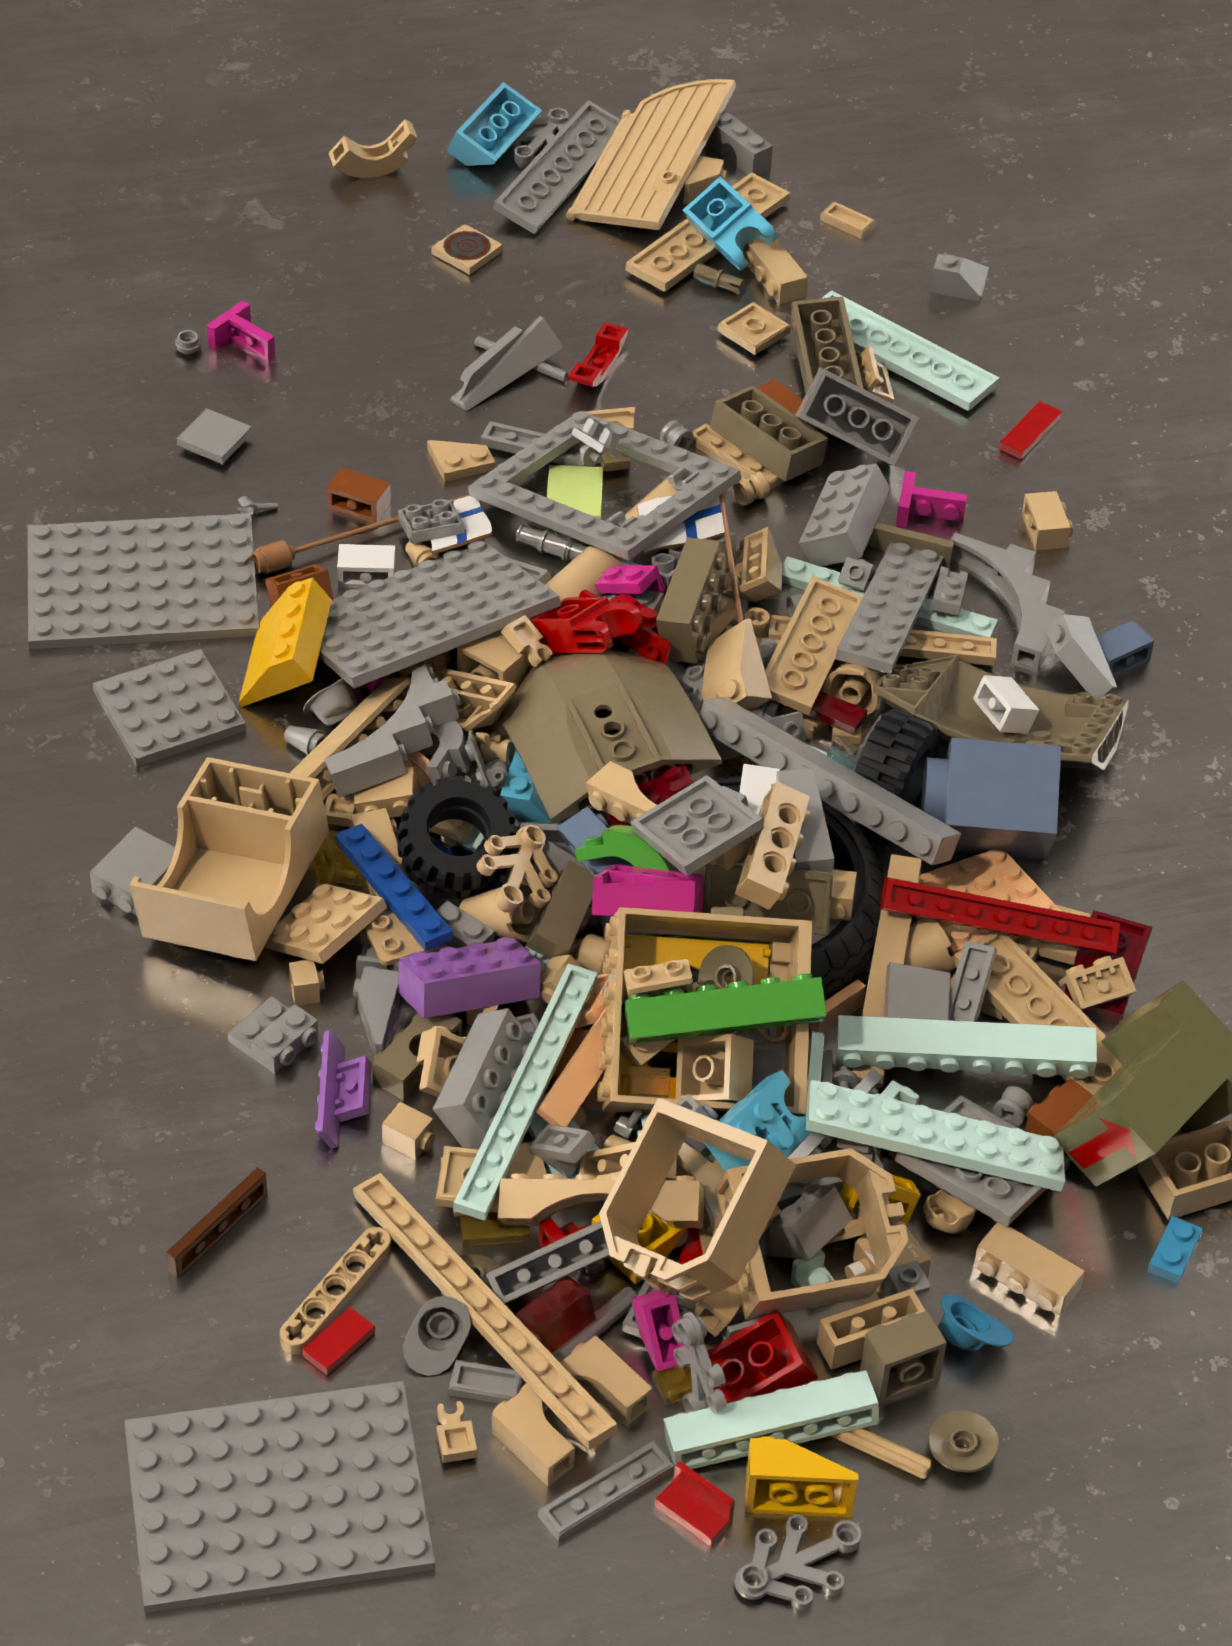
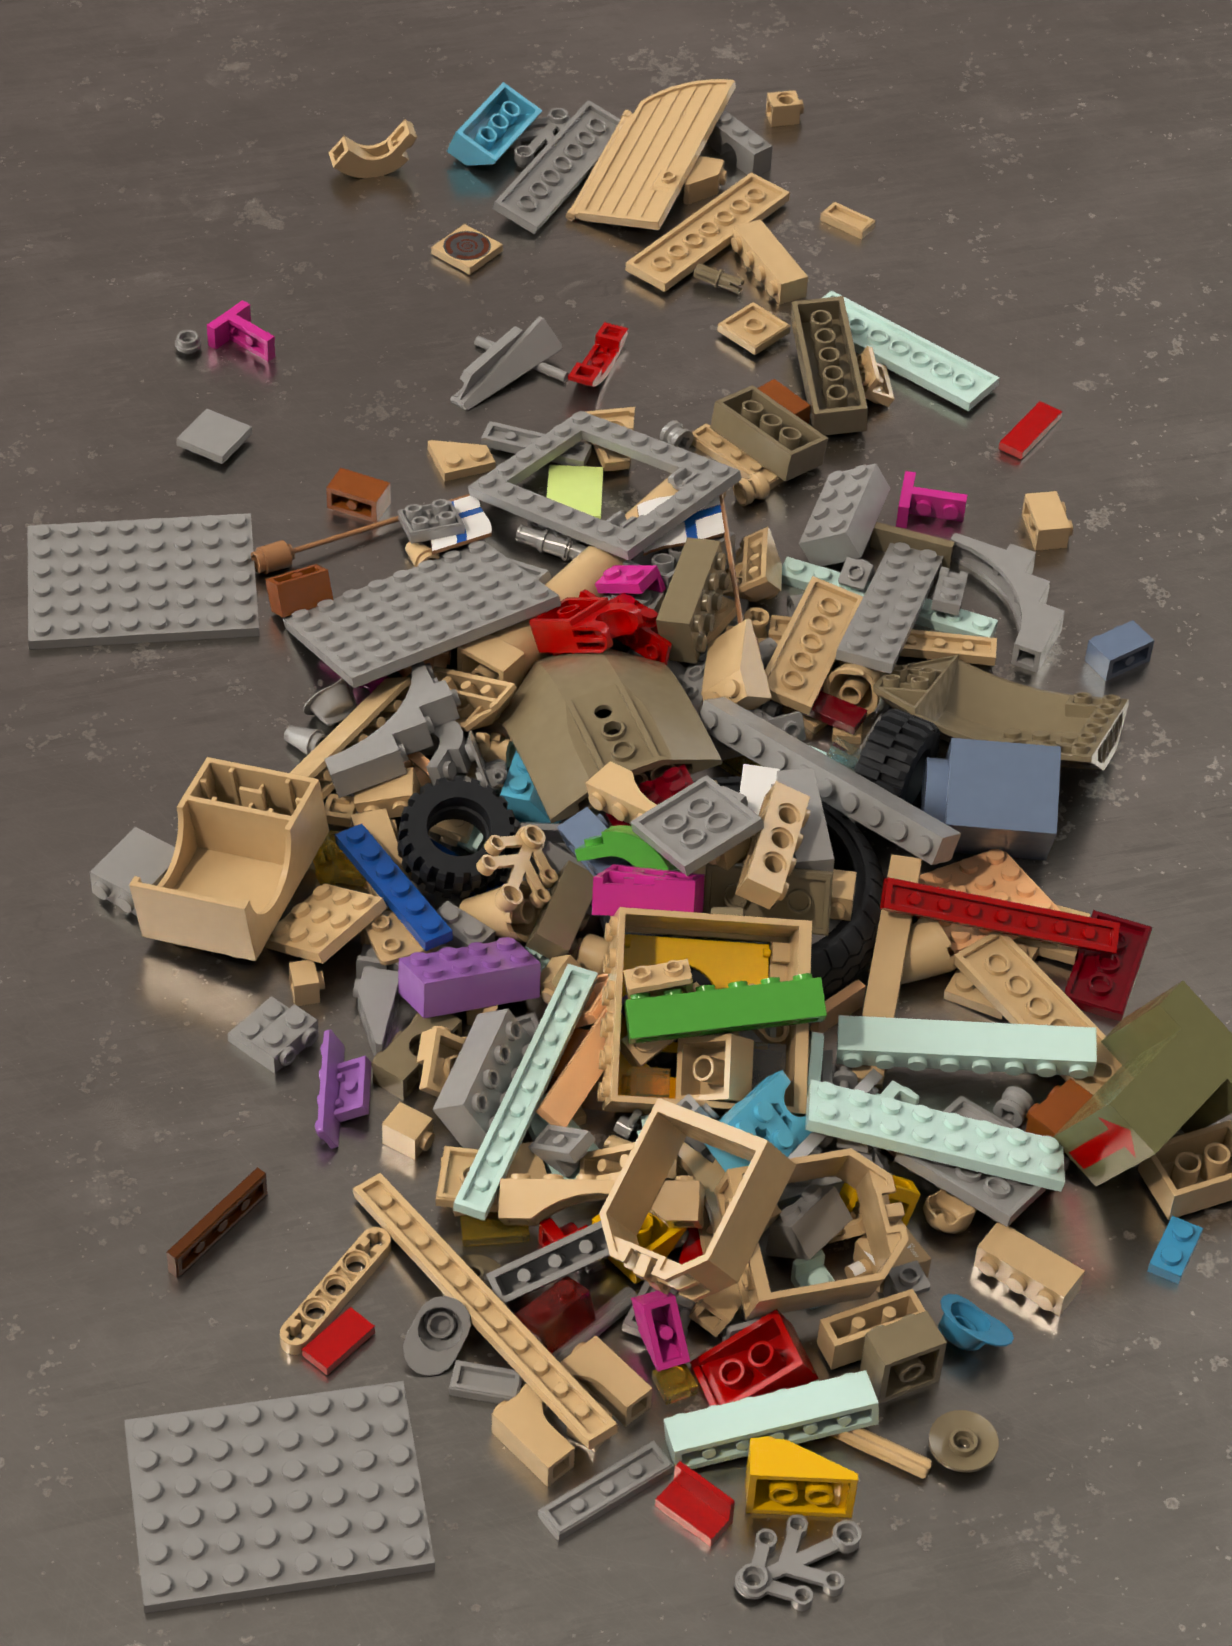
light grey plate [92,649,246,767] -> none
light grey hand [237,496,278,517] -> none
yellow slope [238,577,332,707] -> none
white brick [337,544,396,588] -> none
tan plate [436,1401,478,1463] -> none
tan plate [501,615,552,668] -> none
light grey hips [571,417,622,467] -> none
light grey plant [671,1312,727,1413] -> none
medium azure brick [683,177,778,271] -> none
dark tan dish [698,945,755,989] -> none
light grey brick [795,367,919,466] -> none
light grey tile [884,962,950,1020] -> none
light grey slope [930,253,989,302] -> none
light grey plate [948,941,997,1022] -> none
white brick [973,675,1039,734] -> none
light grey slope [1046,614,1117,697] -> none
tan bracket [1058,956,1137,1011] -> none
none -> tan brick [766,90,804,127]

